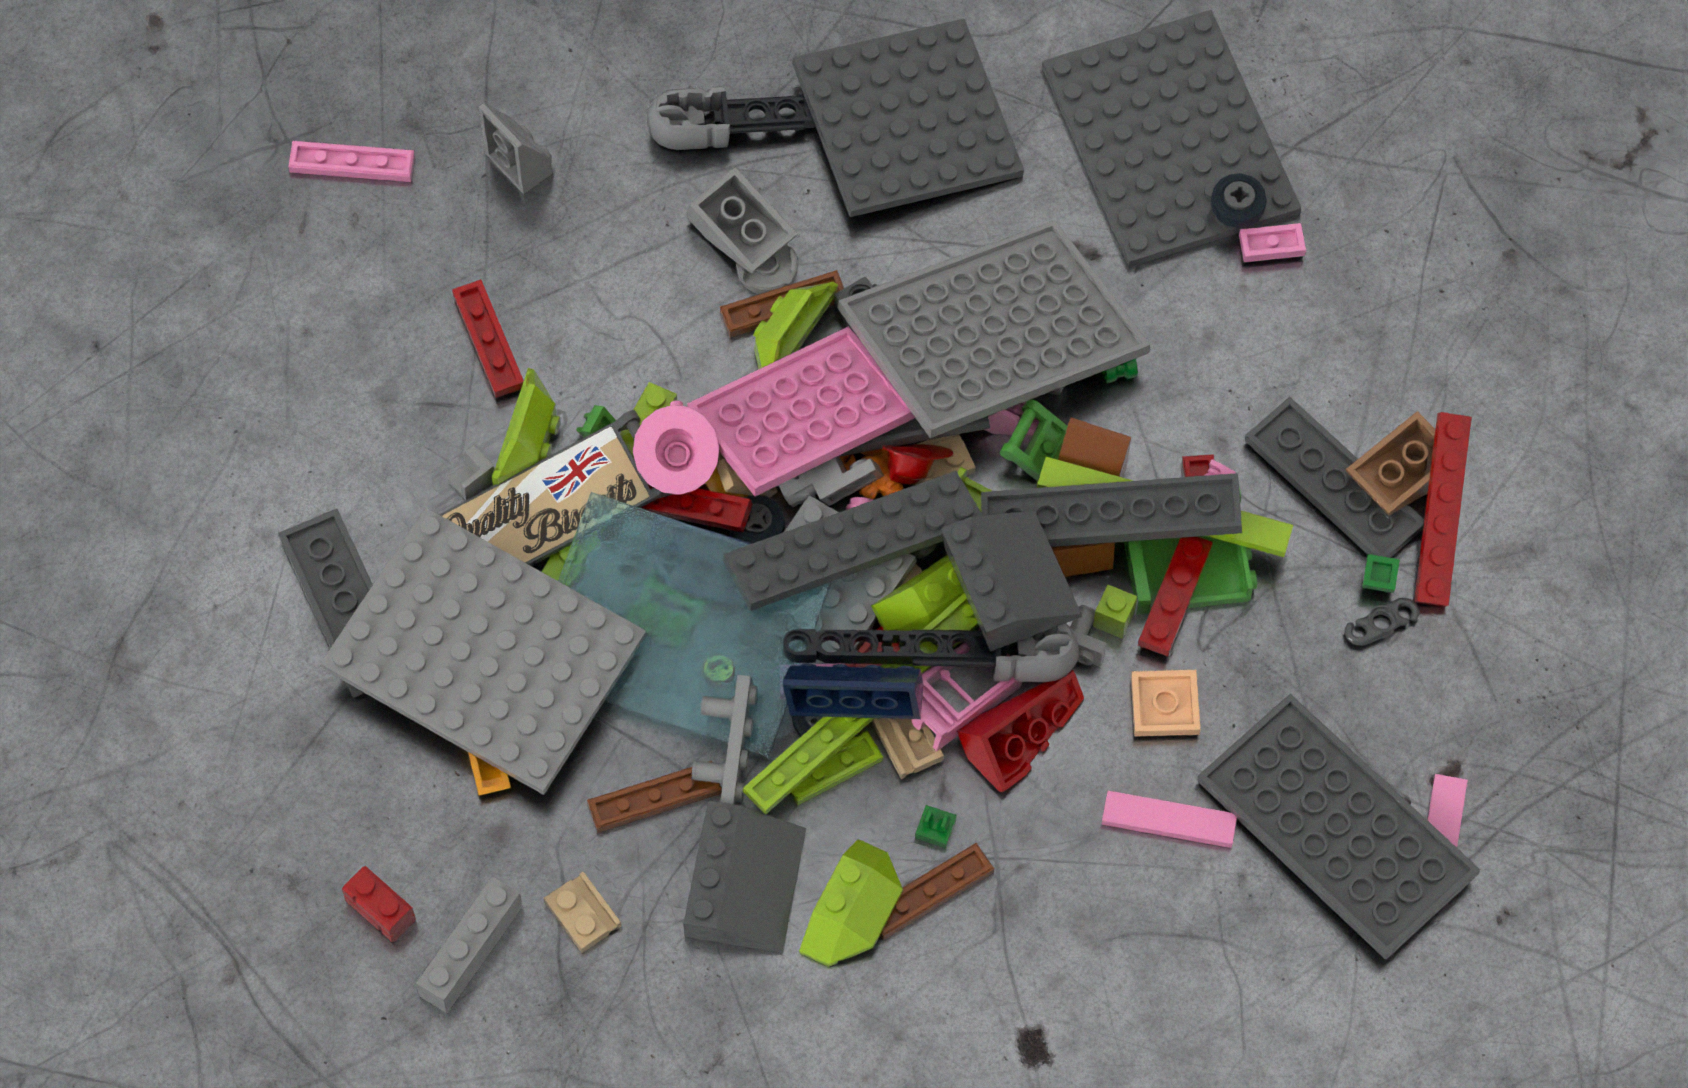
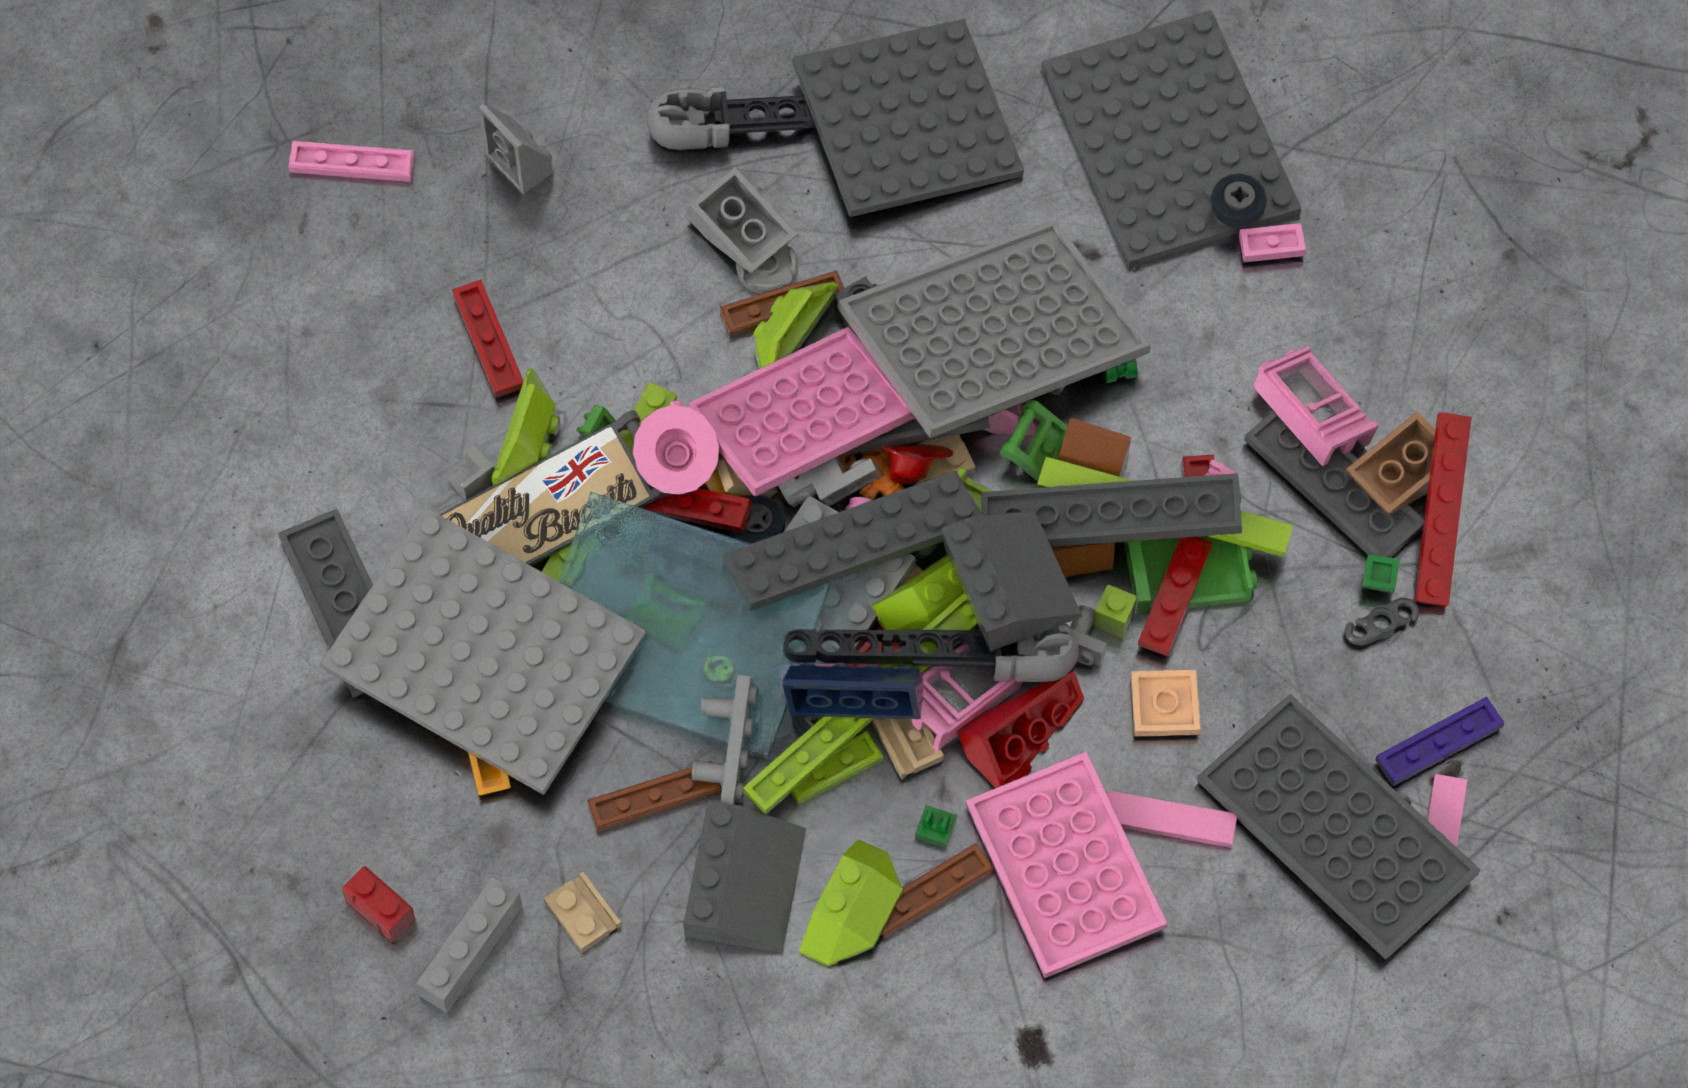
none -> bright pink plate [966,752,1167,978]
none -> bright pink door [1253,346,1379,467]
none -> dark purple plate [1375,697,1505,786]

